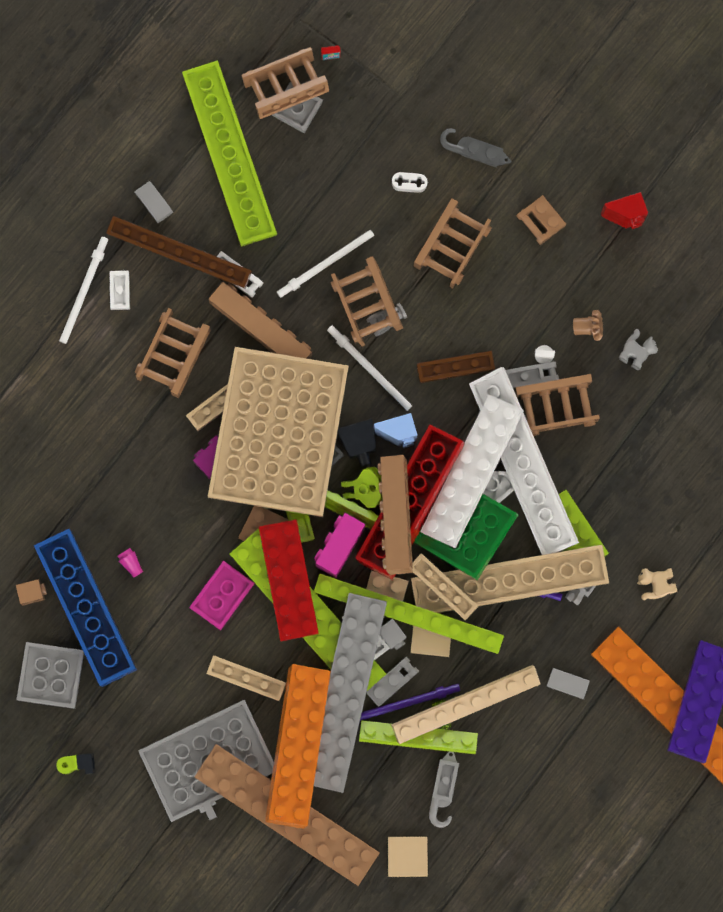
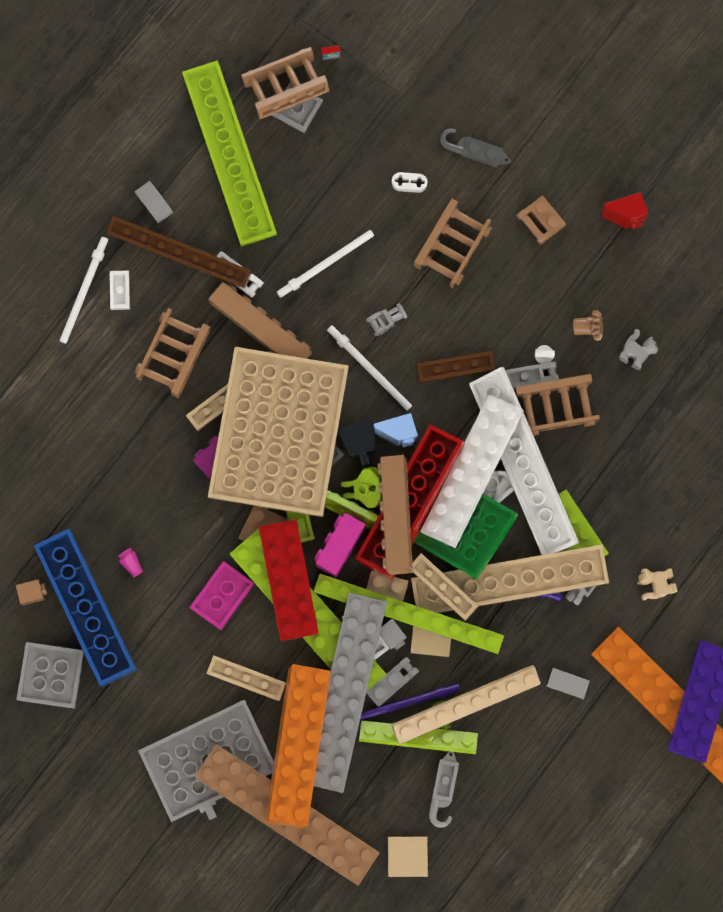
leg [56,753,96,774] -> none
medium nougat fence [331,256,403,346] -> none

